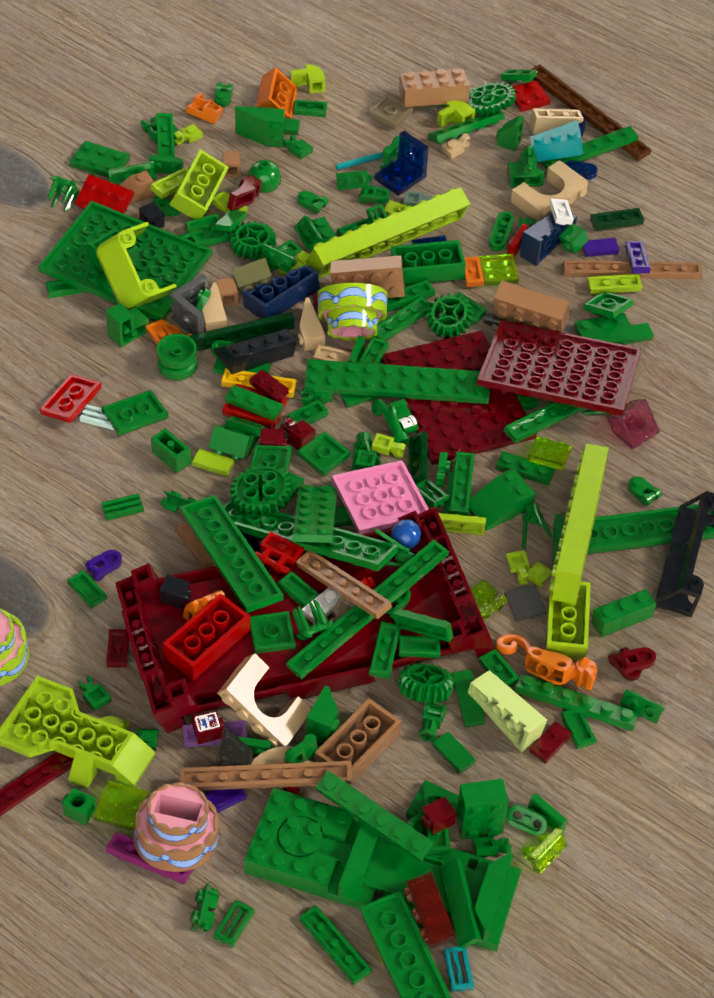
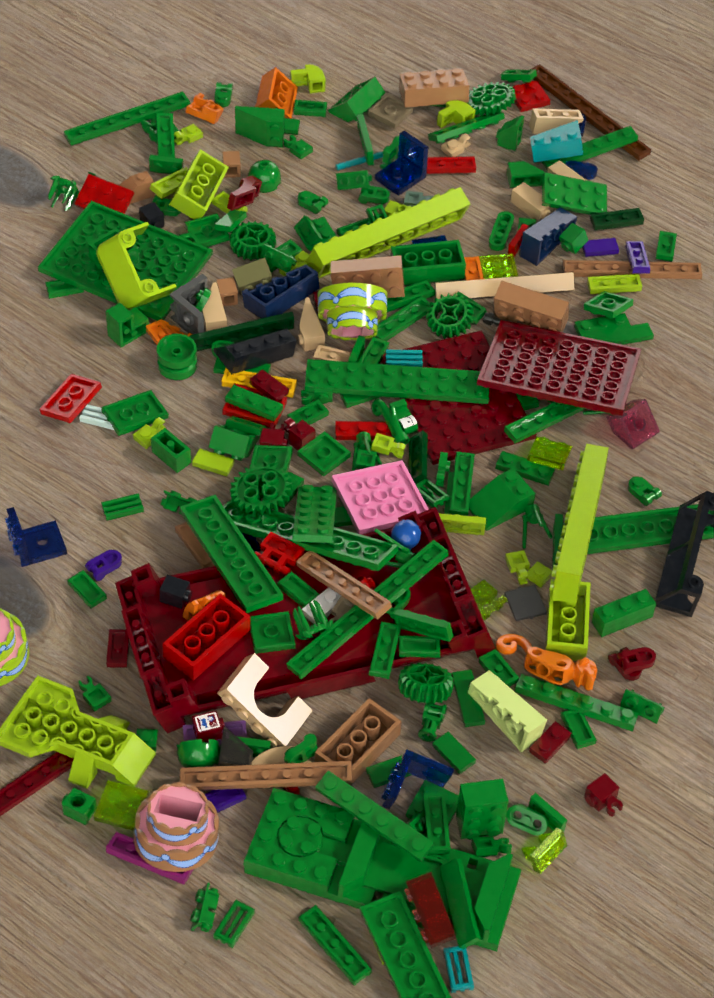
green plate [70,141,130,178] -> none
green plate [108,161,157,185] -> none
green slope [306,686,340,746] -> none
dark red brick [421,797,456,835] -> none
green hinge [520,146,537,178] -> none
white plate [549,198,574,225] -> none
none -> clear blue bracket [4,507,67,567]
none -> green plate [64,91,190,146]
none -> lime plate [133,417,166,449]
none -> green cylinder [176,739,219,768]
none -> green slope [328,77,386,122]
none -> red plate [335,421,392,441]
none -> green tile [357,114,374,166]
none -> green tile [366,754,413,788]
none -> clear blue bracket [381,749,454,810]
none -> teal tile [386,349,423,367]
none -> red plate [425,156,476,174]
none -> tan tile [435,272,575,299]
none -> green plate [542,172,607,215]
none -> dark red brick [584,773,623,817]
none -> green plate [655,231,677,262]

